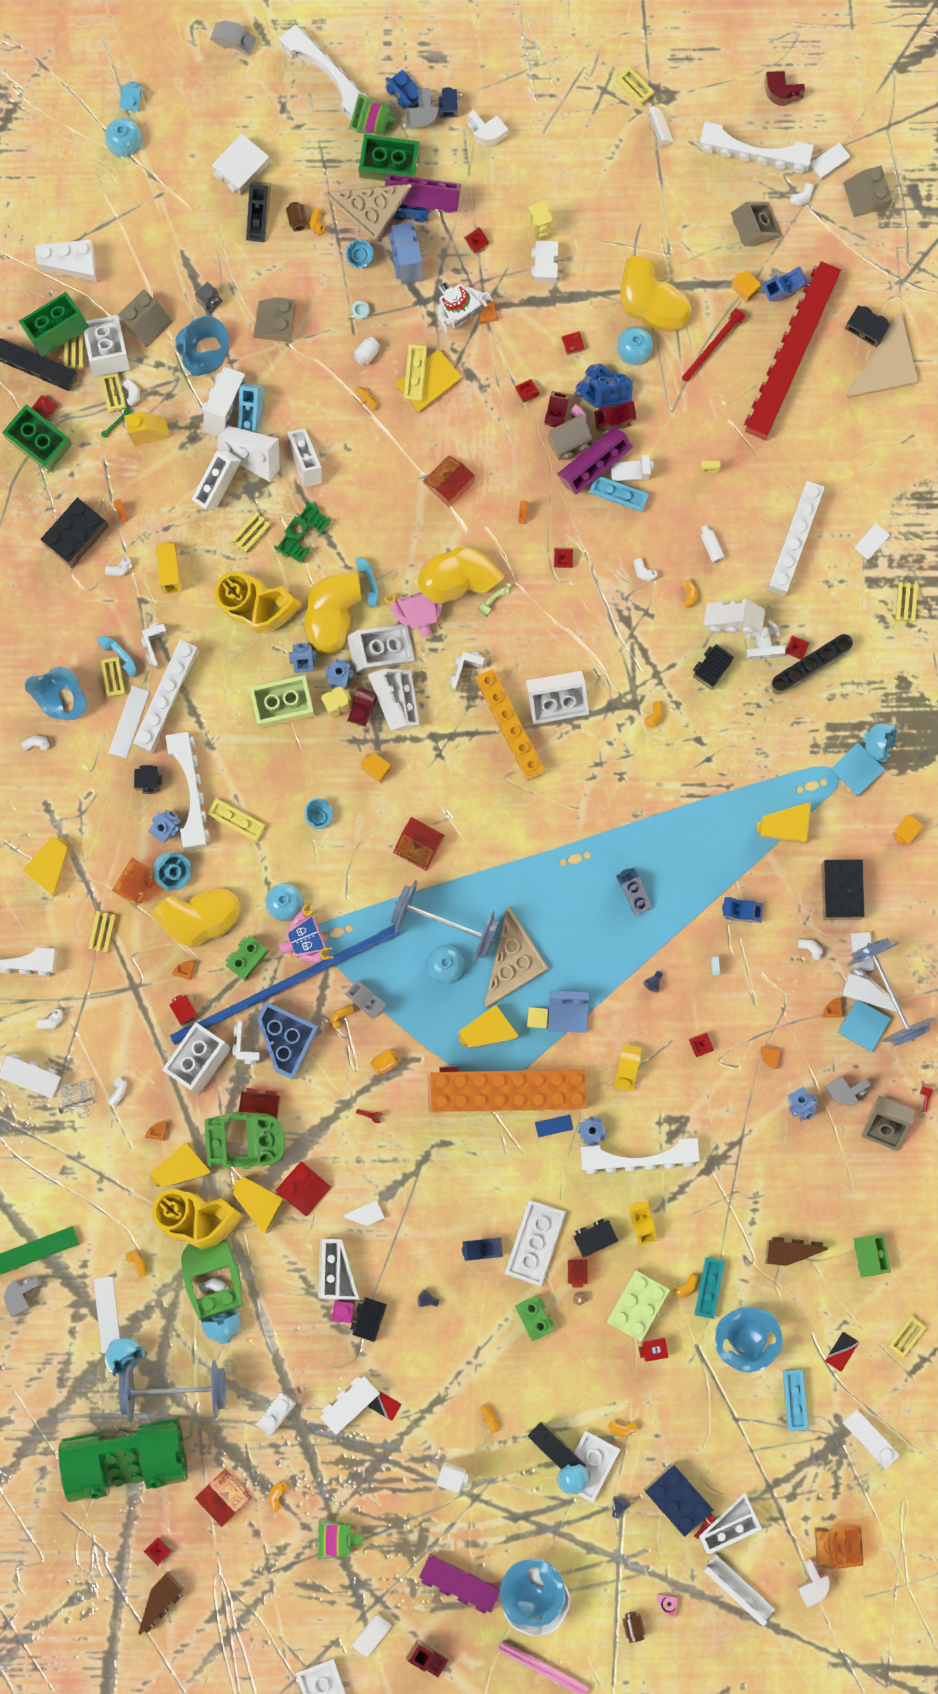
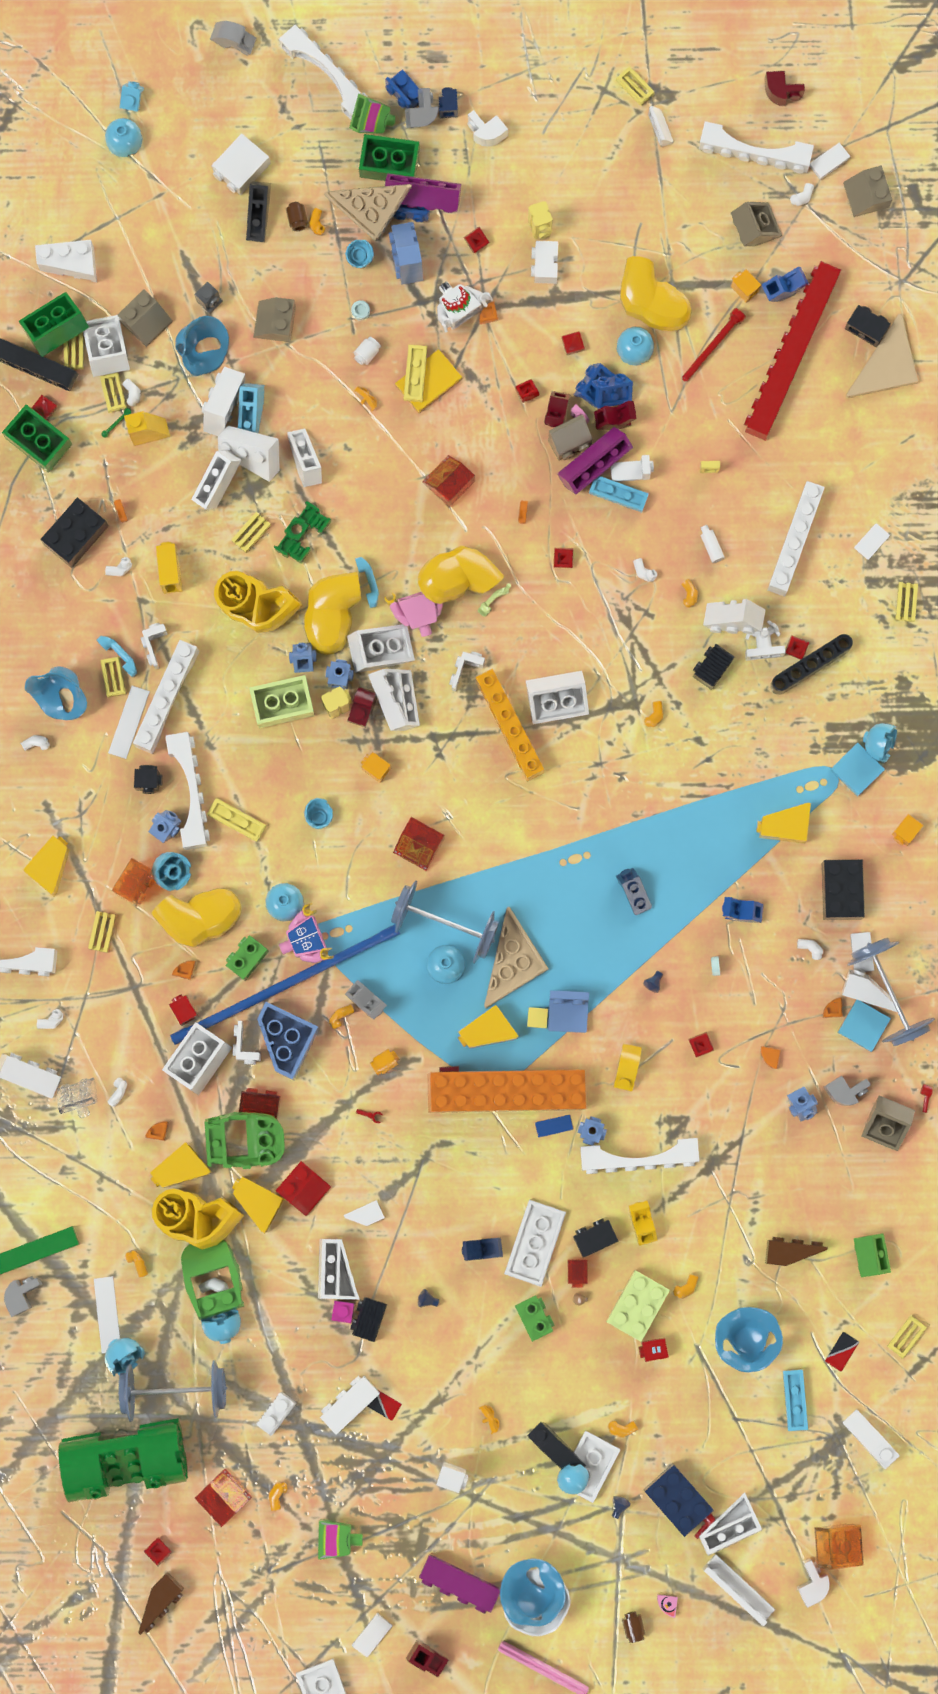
teal plate [694,1257,725,1319] -> none

